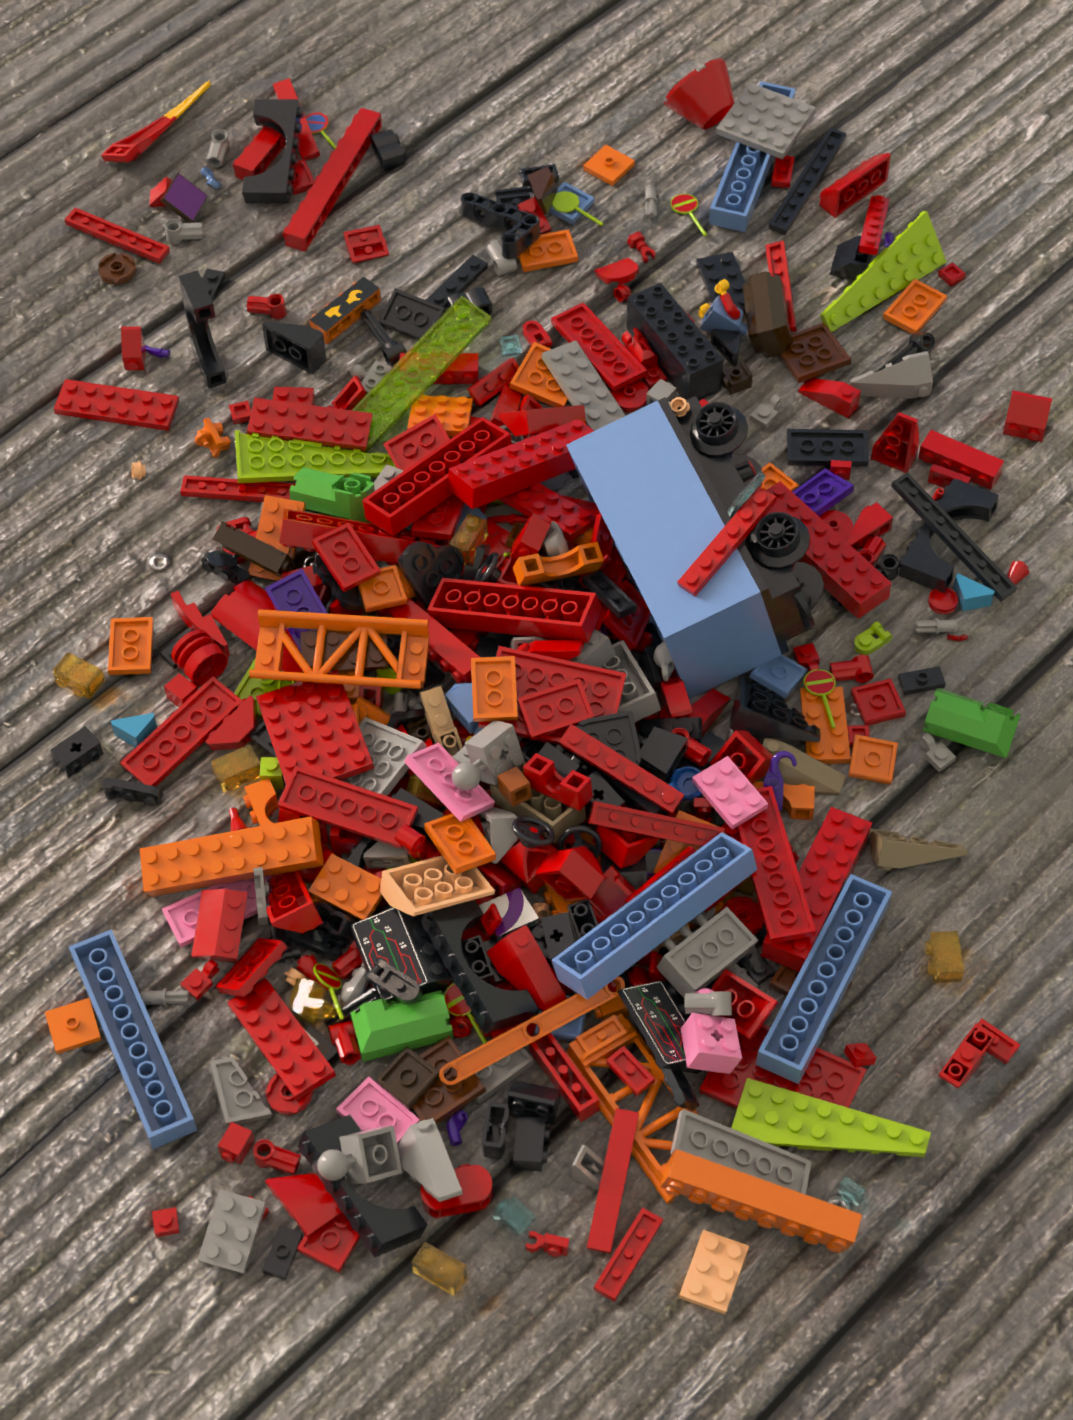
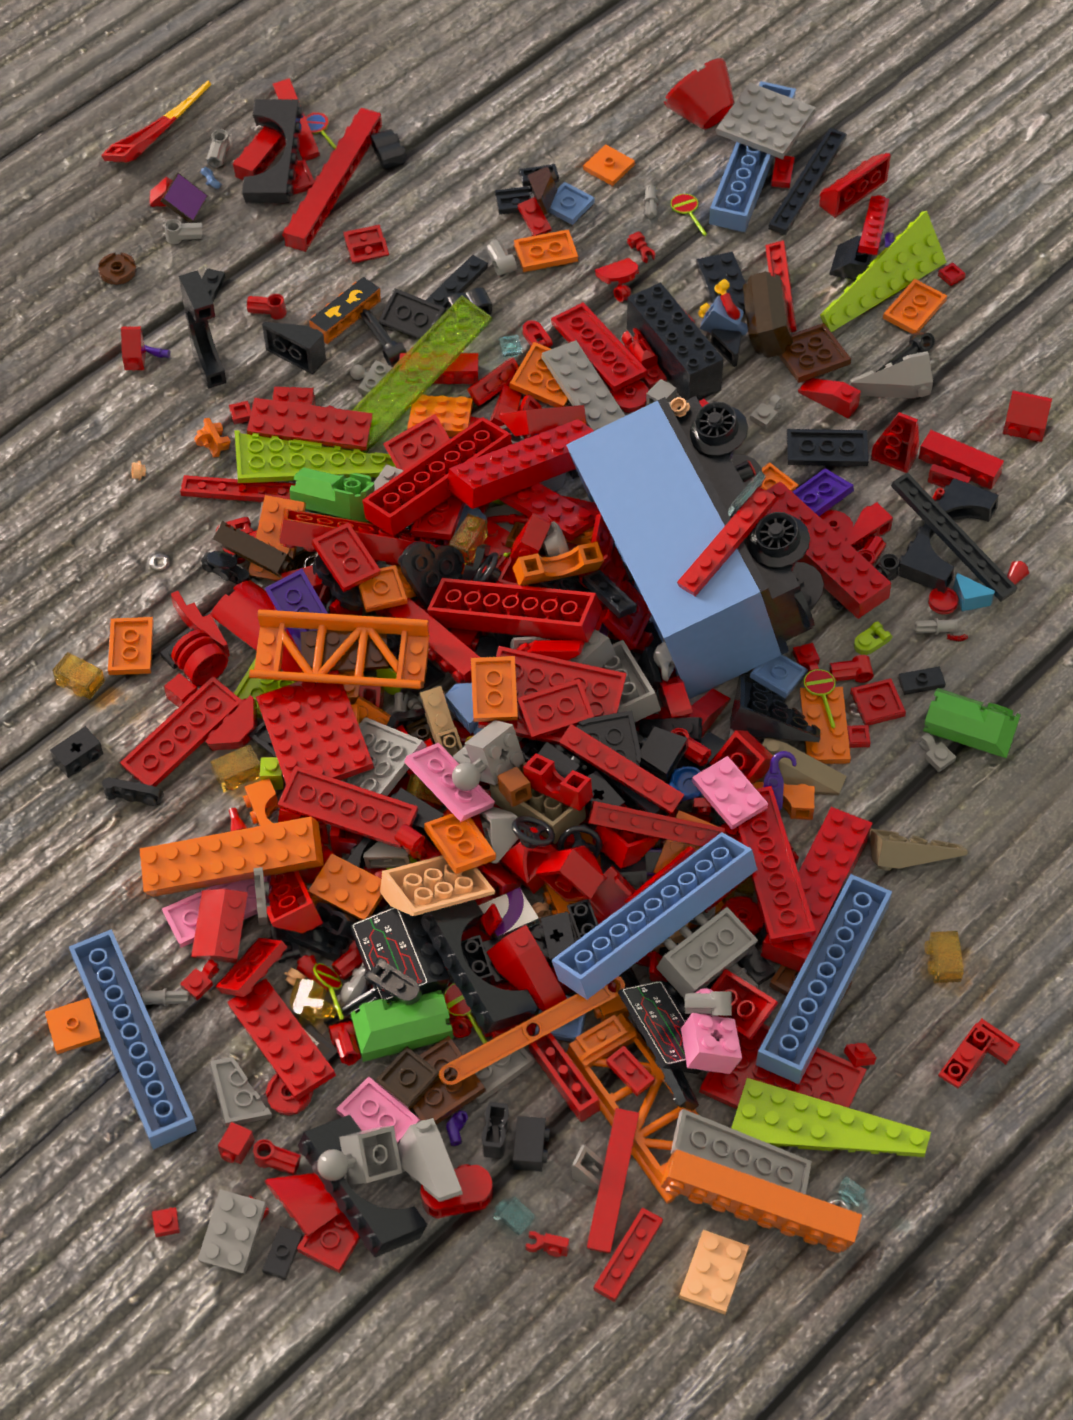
red plate [54,379,179,431] -> none
red plate [64,208,170,264] -> none
dark azure slope [111,713,157,748] -> none
red slope [331,376,367,411] -> none
clear yellow brick [412,1242,467,1296] -> none
black beam [461,192,540,259] -> none
black slope [508,1080,561,1125] -> none
lime piece [552,191,604,226] -> none
red piece [628,966,654,987] -> none
dark brown brick [722,361,753,395] -> none
red plate [830,460,852,480] -> none
orange plate [848,734,898,785] -> none

